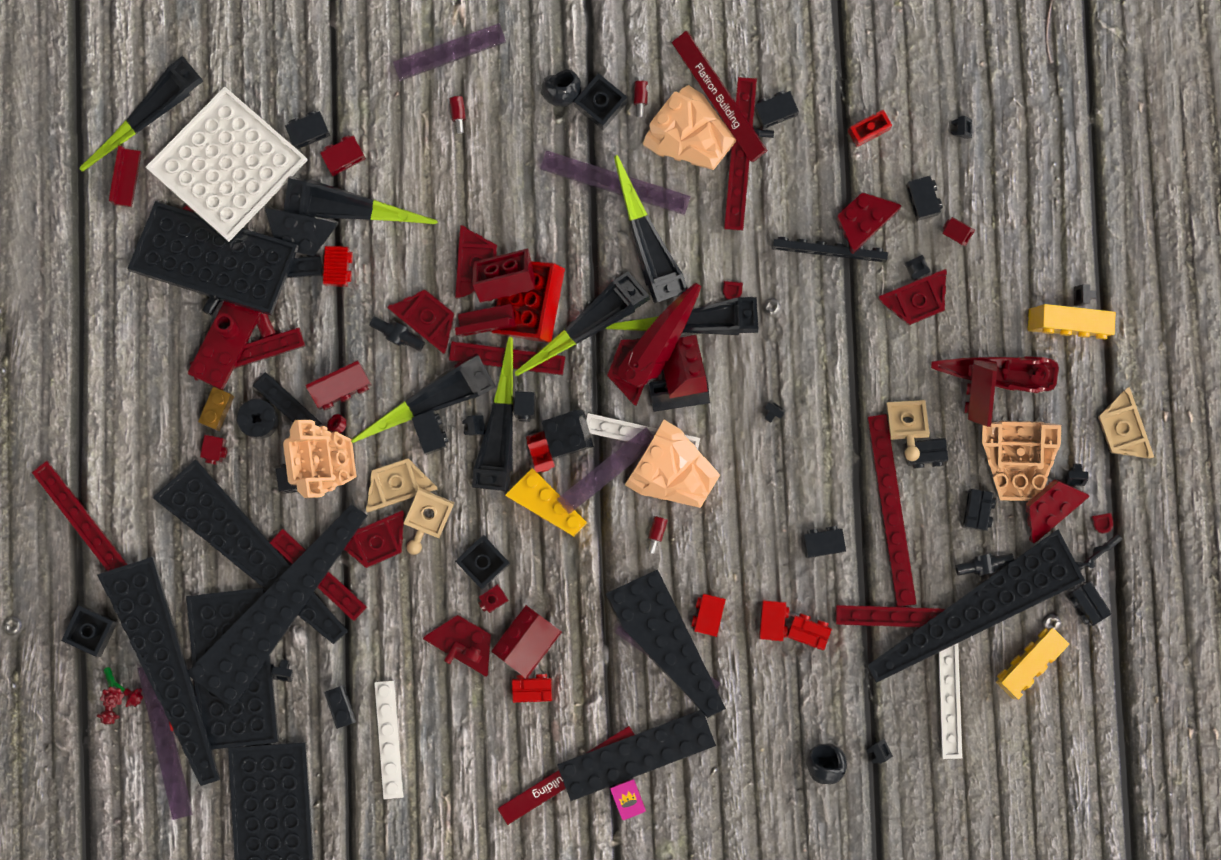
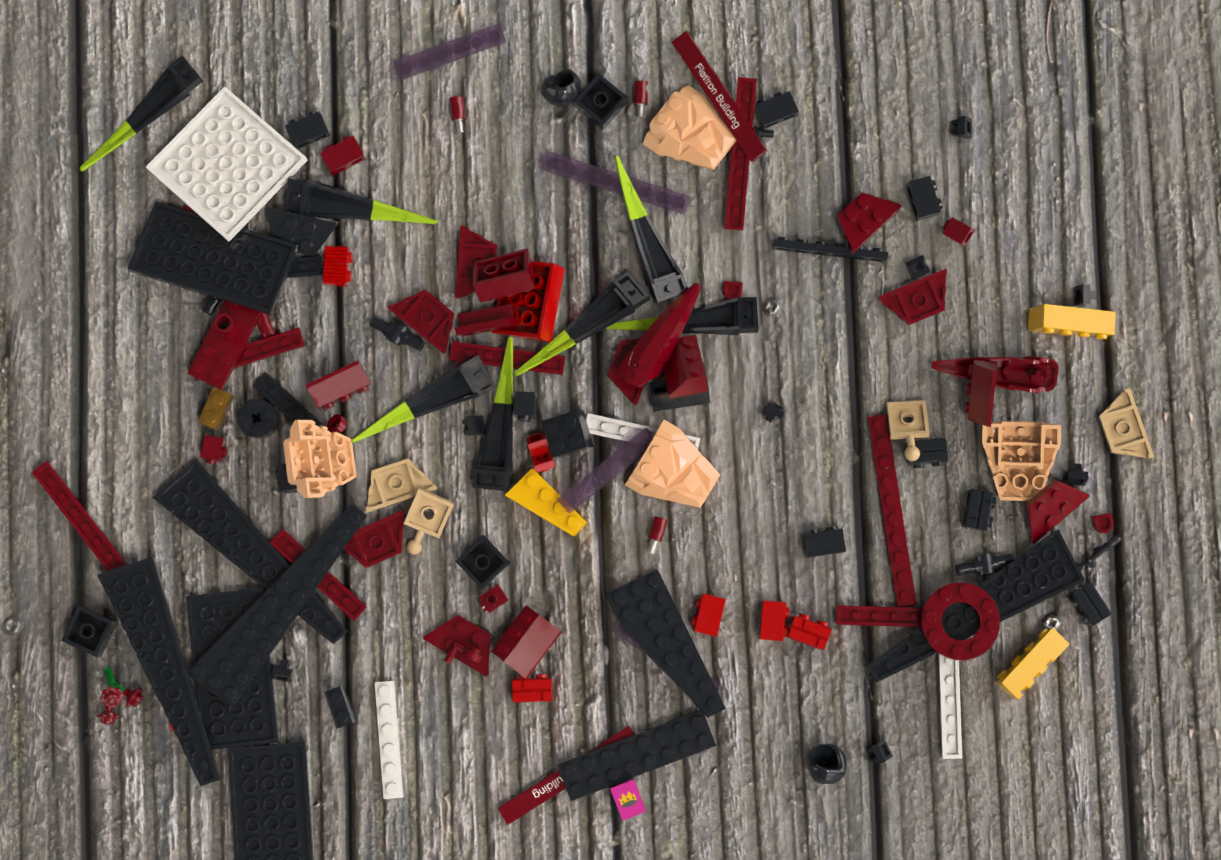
dark red panel [109,145,142,208] -> none
clear purple plate [137,667,193,820] -> none
black brick [412,410,449,455] -> none
red brick [848,110,892,147] -> none
none -> dark red plate [921,582,1000,661]

